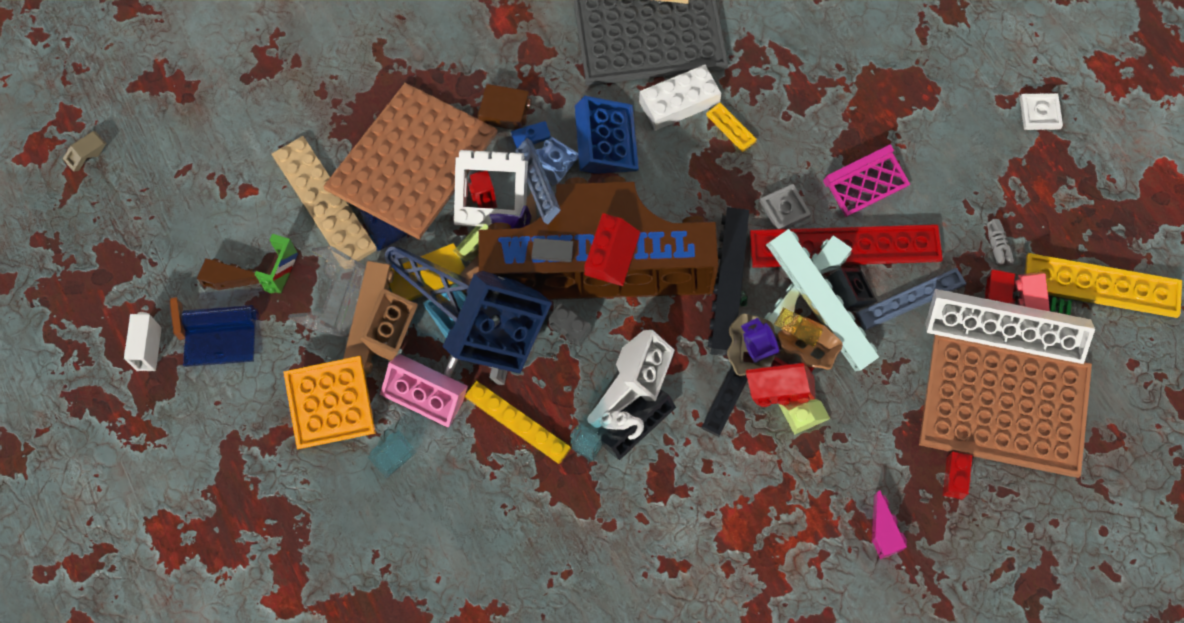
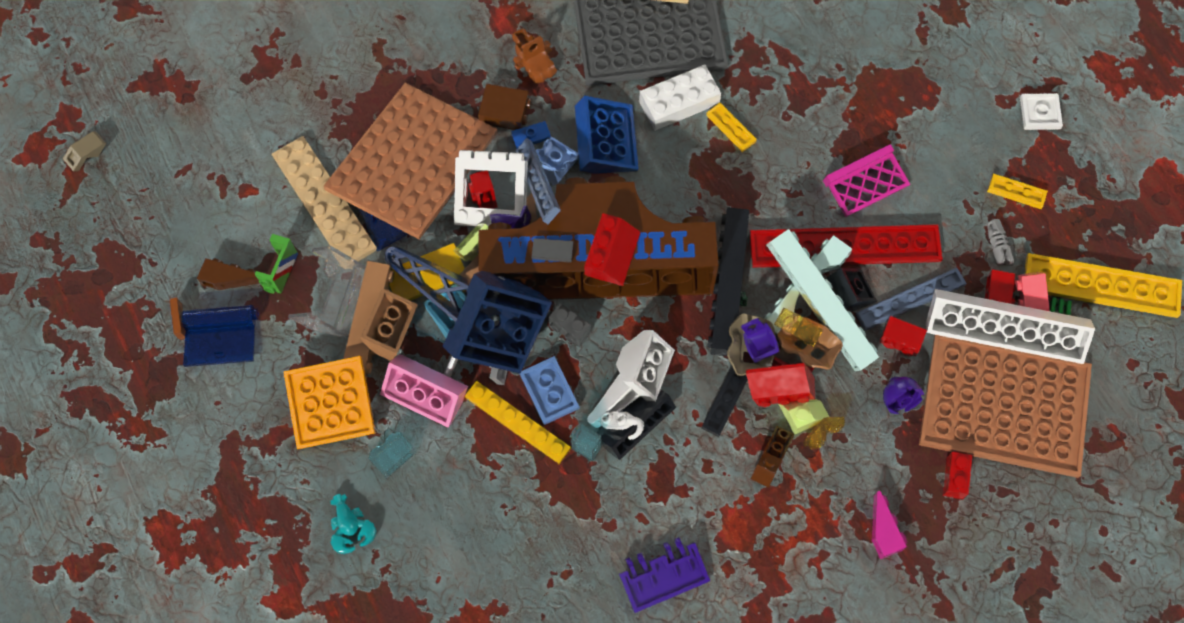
white brick [124,312,162,371] -> none
light grey plate [760,184,811,229] -> none
none -> teal animal [330,494,377,554]
none -> dark orange piece [512,29,557,83]
none -> medium blue plate [519,356,580,425]
none -> dark purple hinge [619,537,710,613]
none -> reddish brown slope [751,426,795,488]
none -> clear yellow slope [803,417,845,449]
none -> red brick [879,316,927,356]
none -> dark purple cylinder [883,376,924,414]
none -> yellow tile [987,173,1048,209]

